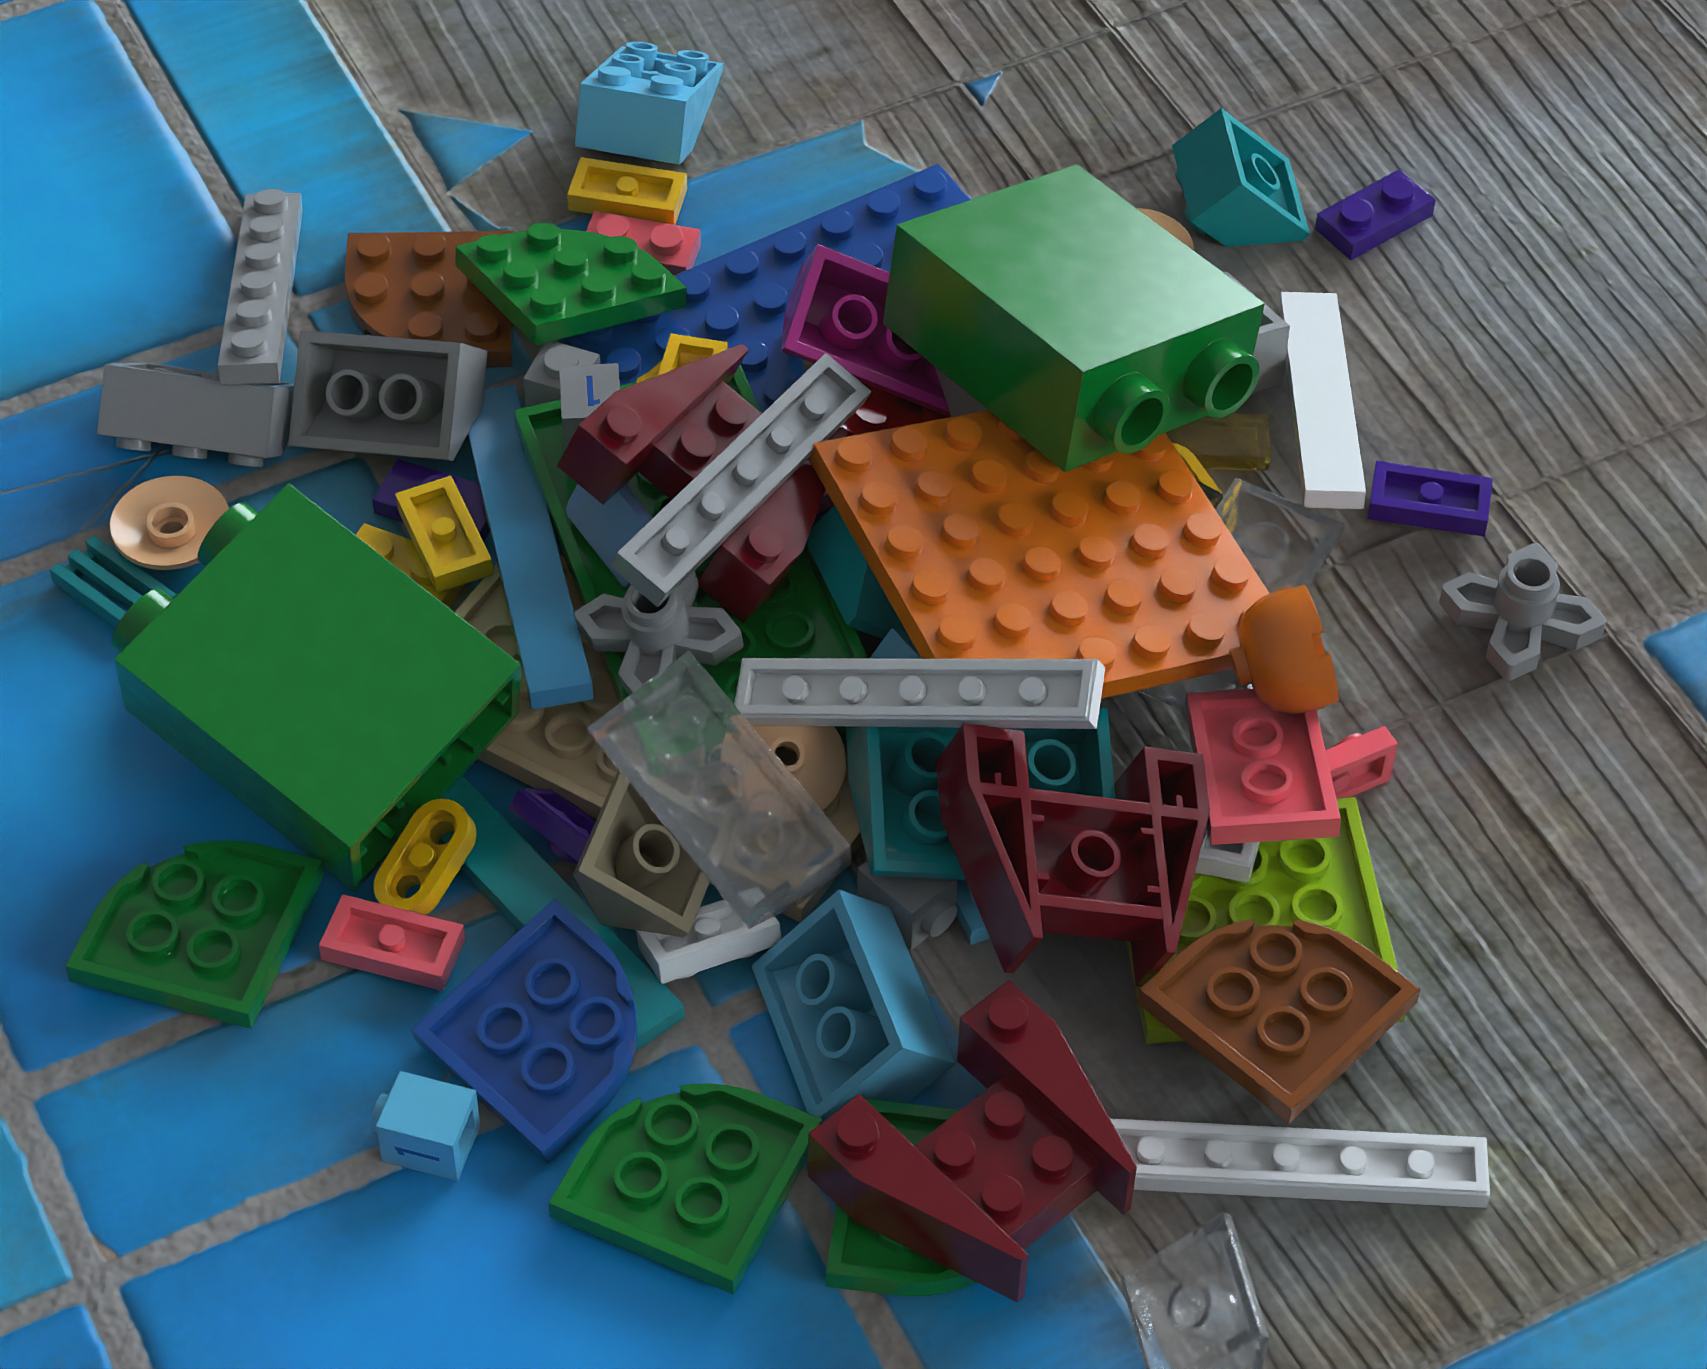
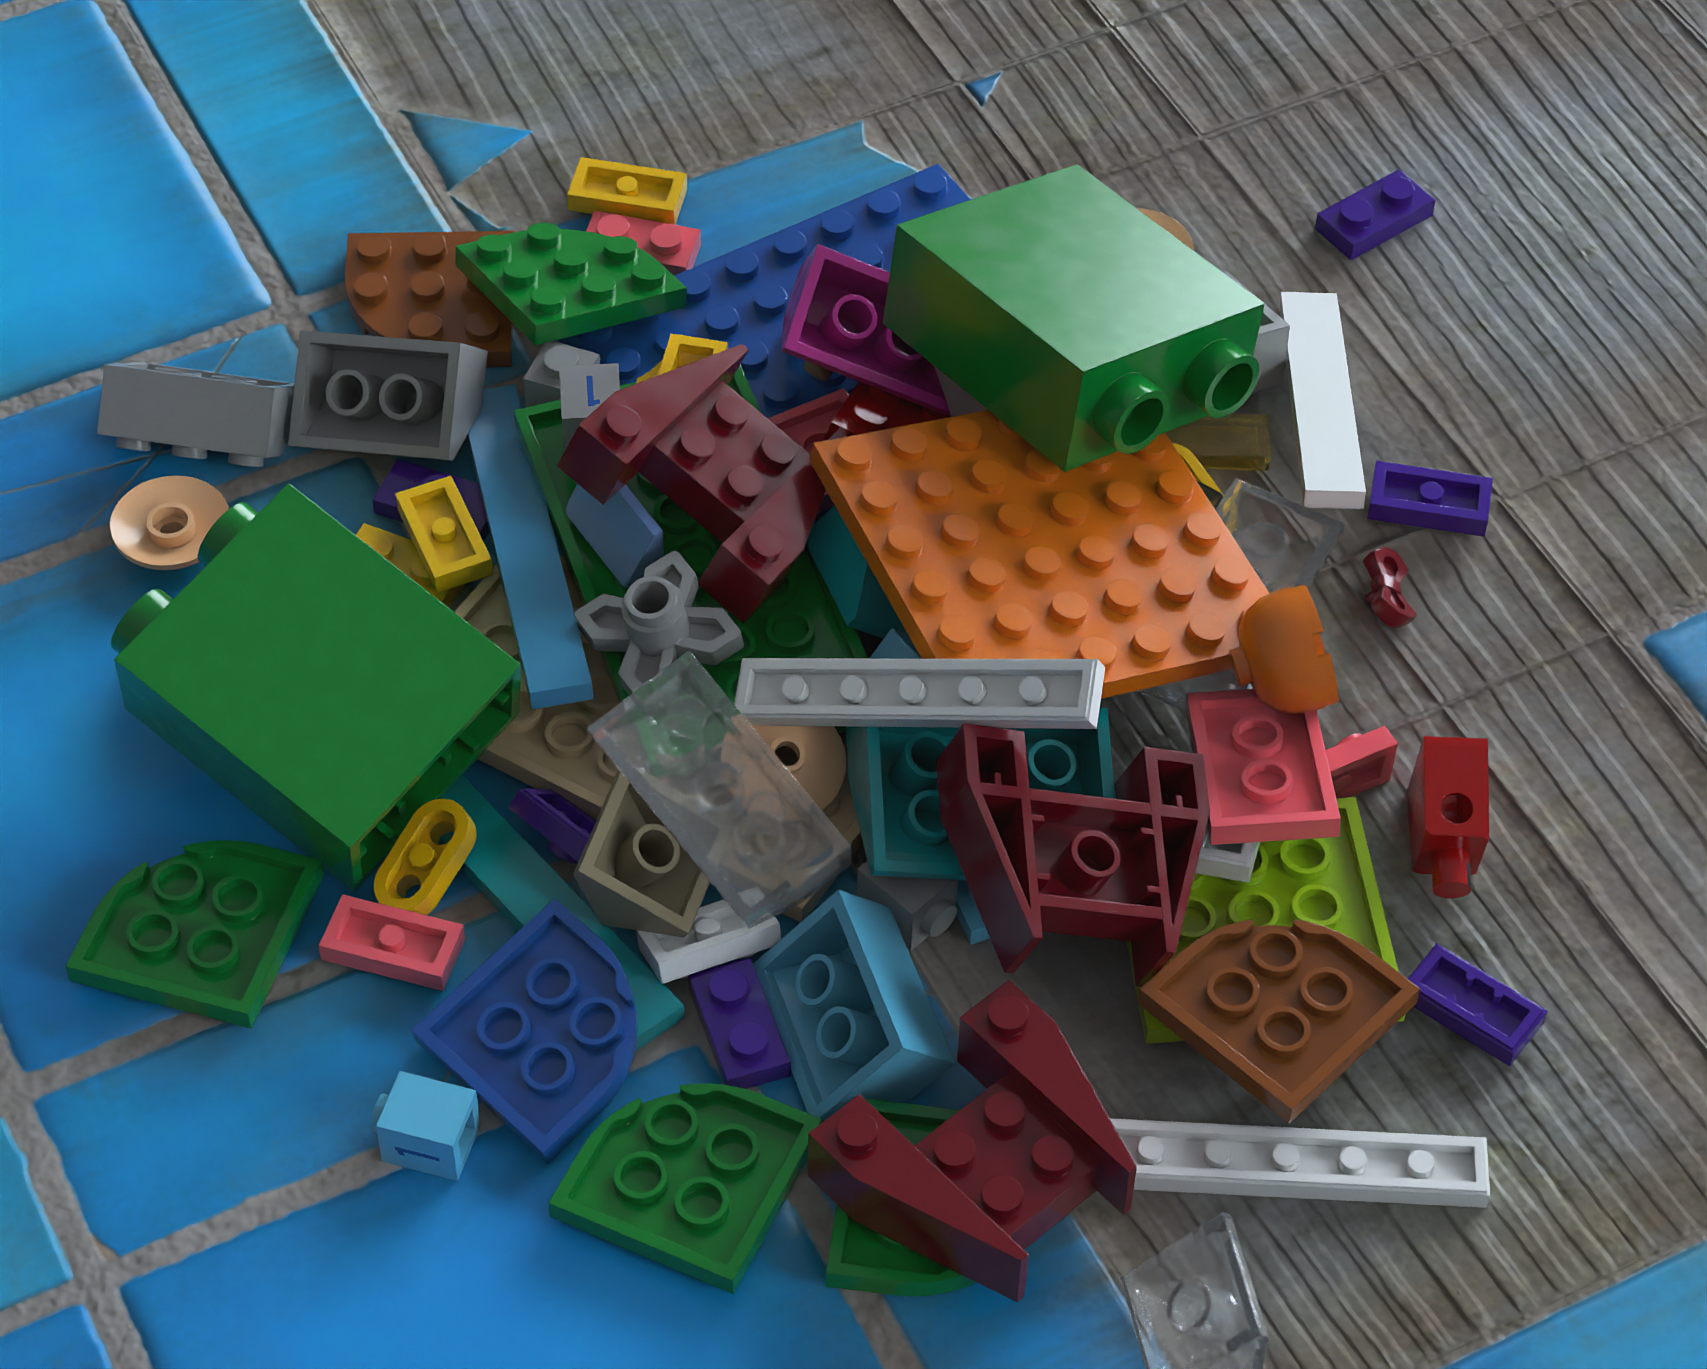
teal tile [50,535,177,629] -> none
light grey plate [218,189,303,385] -> none
medium azure slope [575,42,724,165] -> none
light grey plate [610,353,872,607] -> none
teal slope [1172,108,1310,247] -> none
light grey plant [1439,543,1607,681] -> none
none -> dark purple plate [688,958,791,1089]
none -> dark red piece [1363,547,1417,628]
none -> red torso [1407,736,1490,898]
none -> dark purple plate [1407,943,1548,1067]

